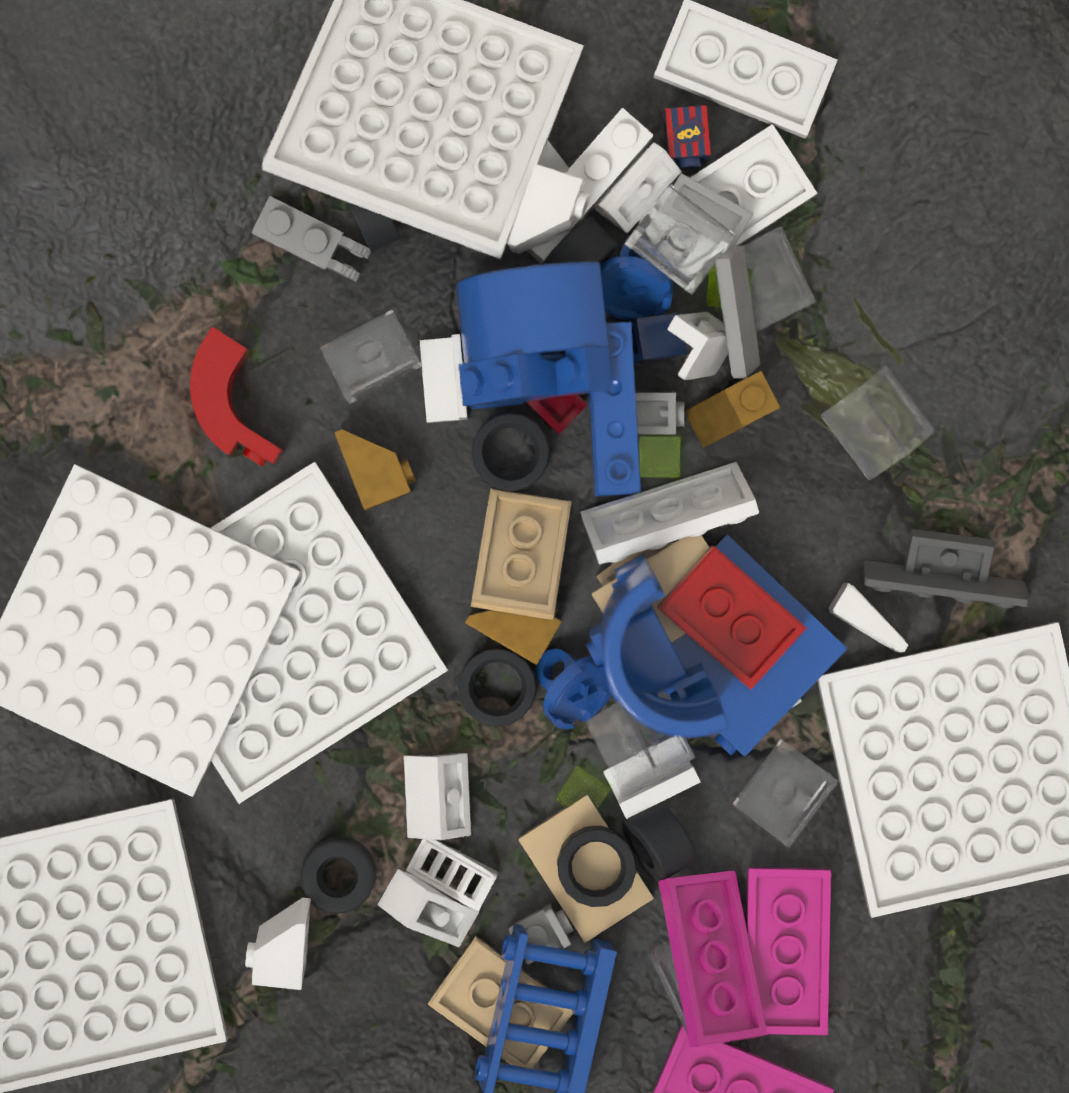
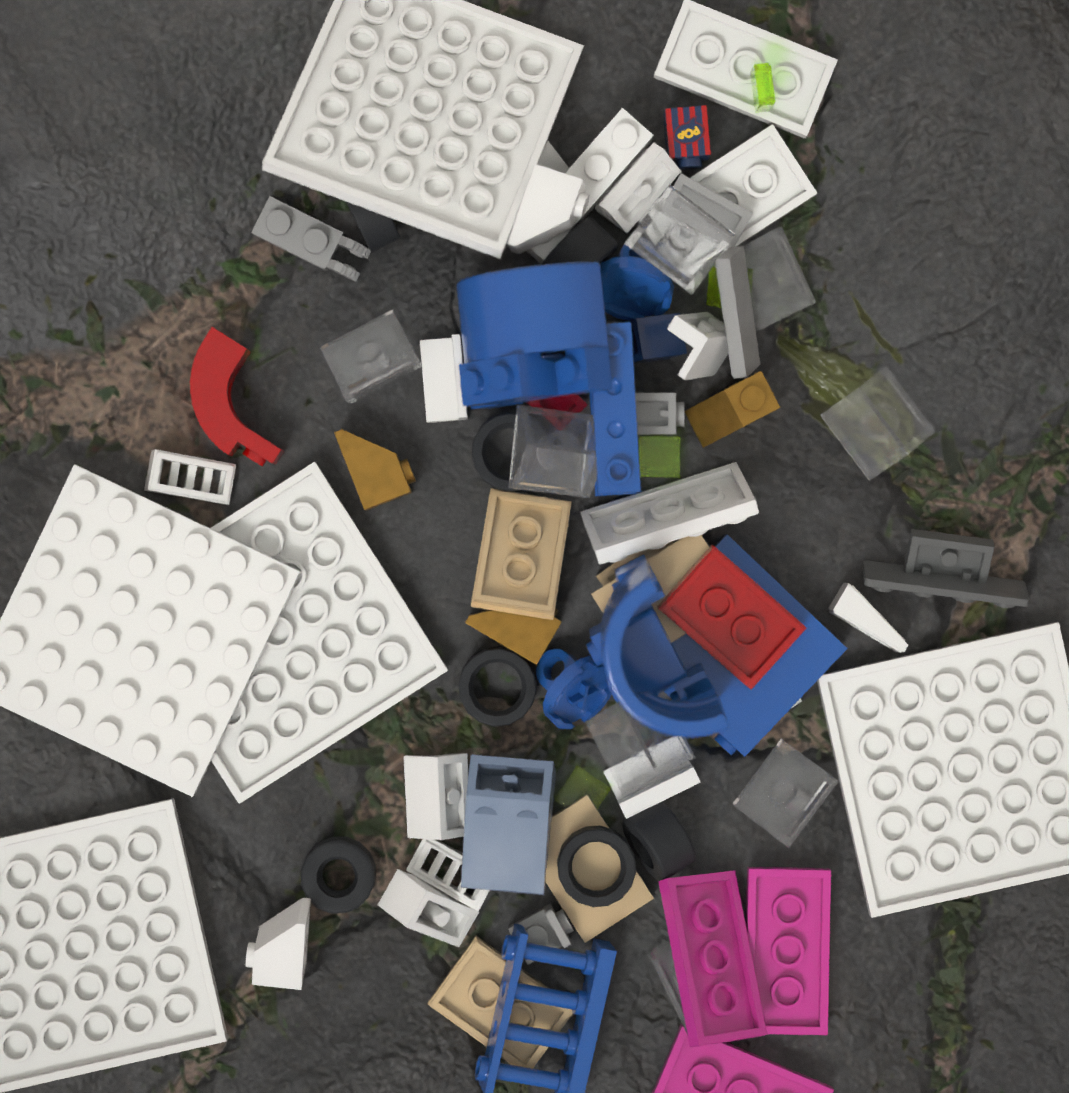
none -> white slope [145,449,236,505]
none -> sand blue slope [461,755,556,895]
none -> clear slope [508,405,597,498]
none -> clear neon green tile [750,63,775,113]

